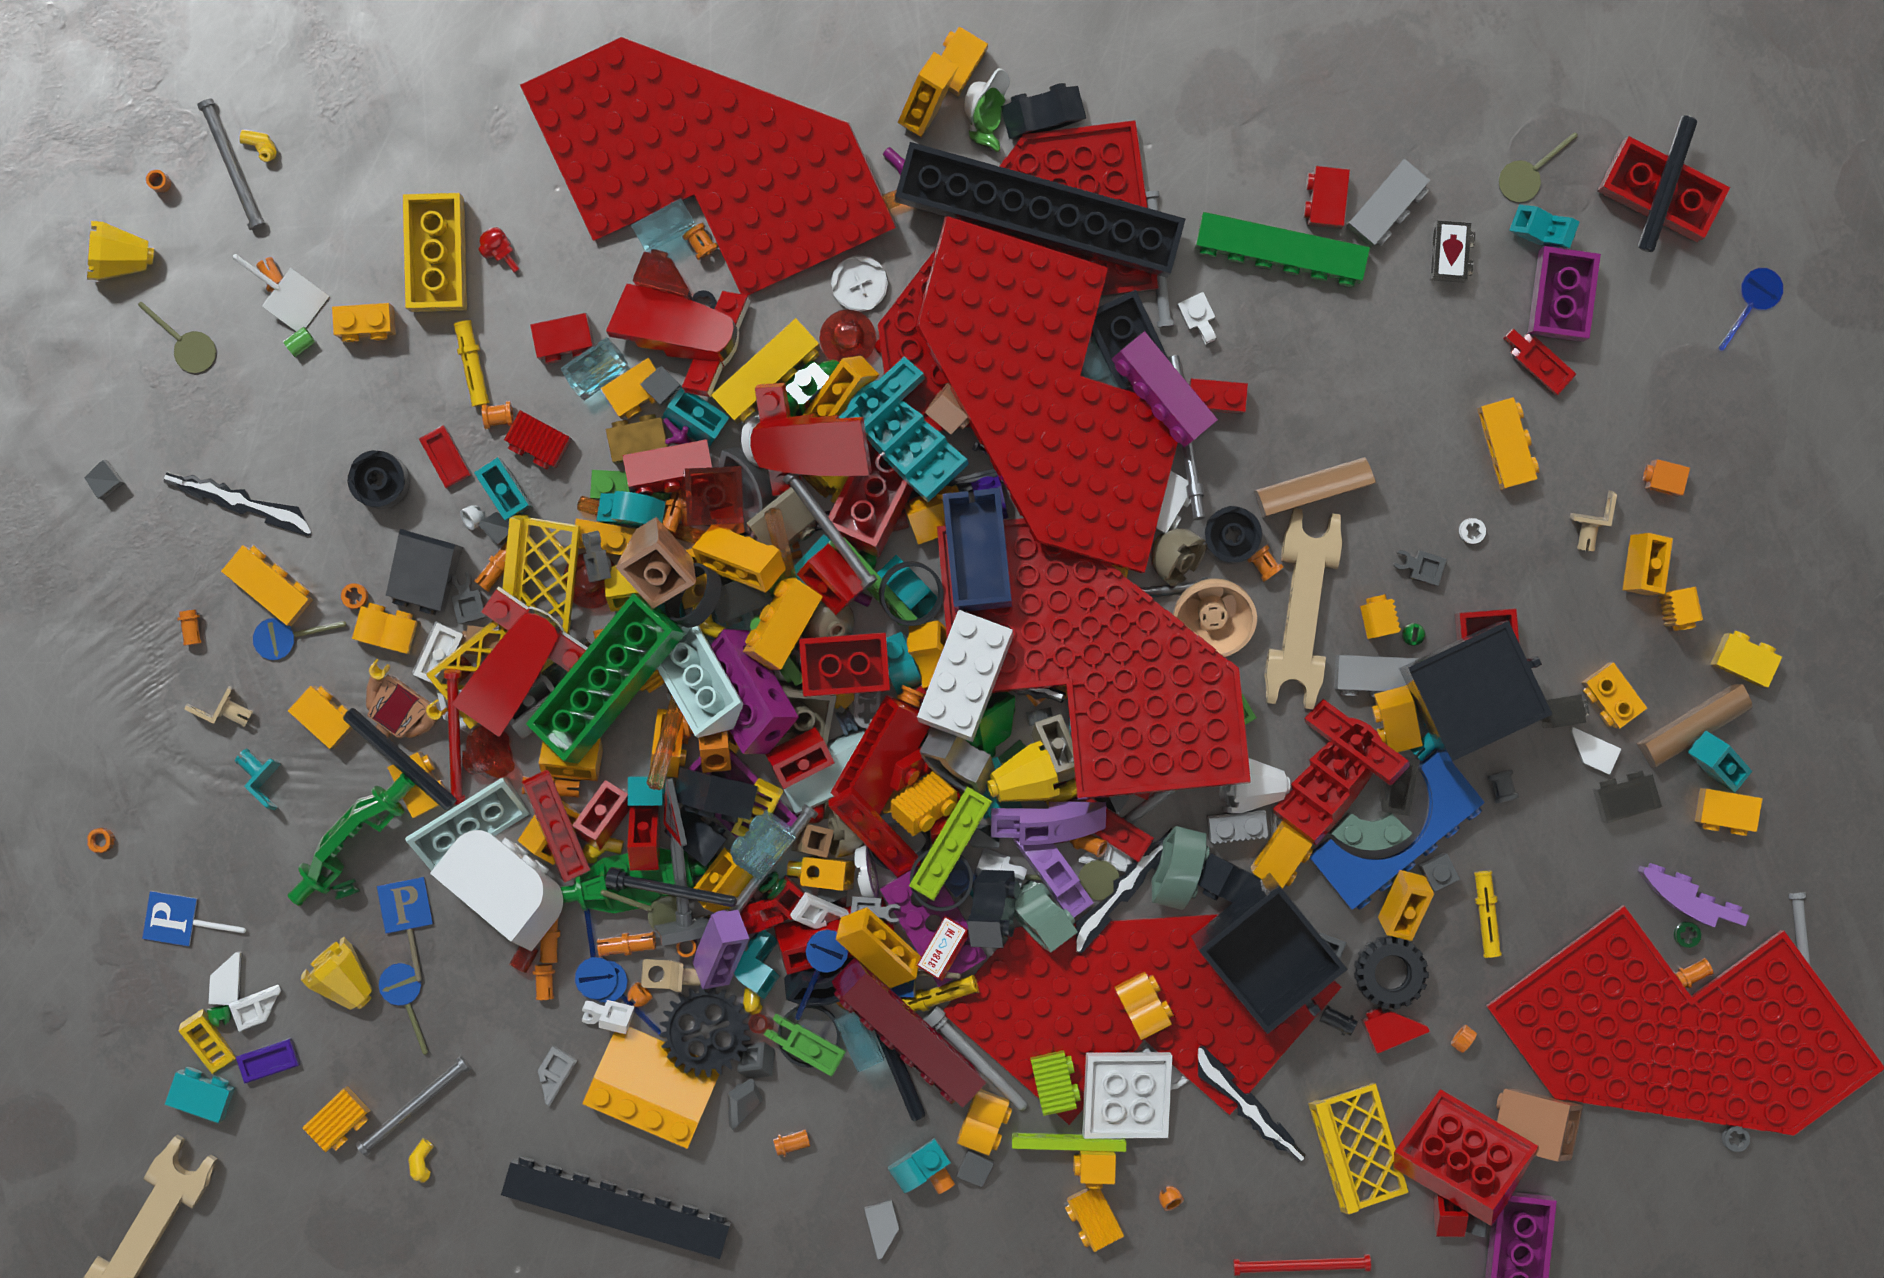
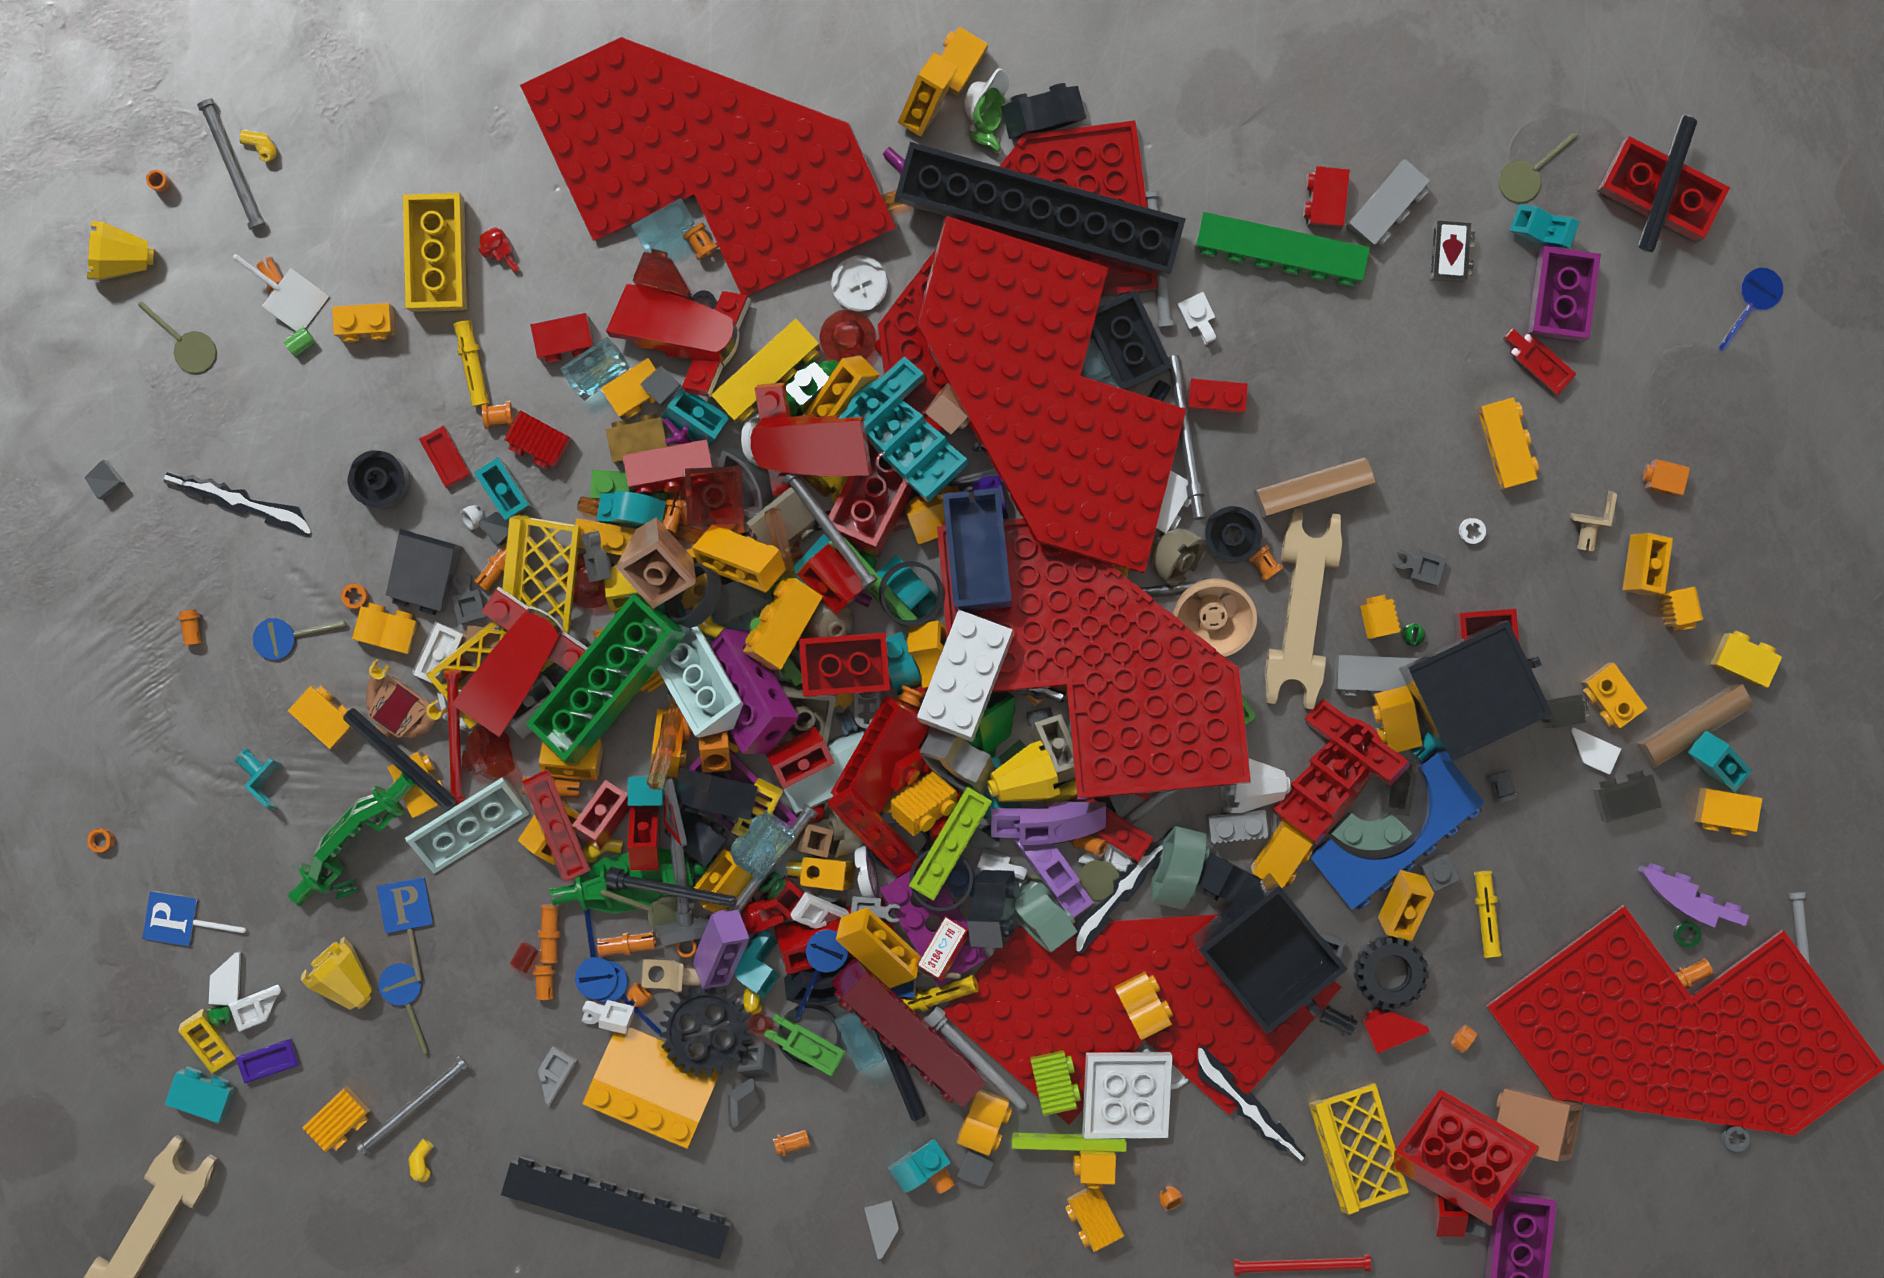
tan bracket [184,686,253,727] -> none
light orange brick [221,545,313,626] -> none
white brick [430,830,563,951] -> none
magenta brick [1111,331,1218,447] -> none

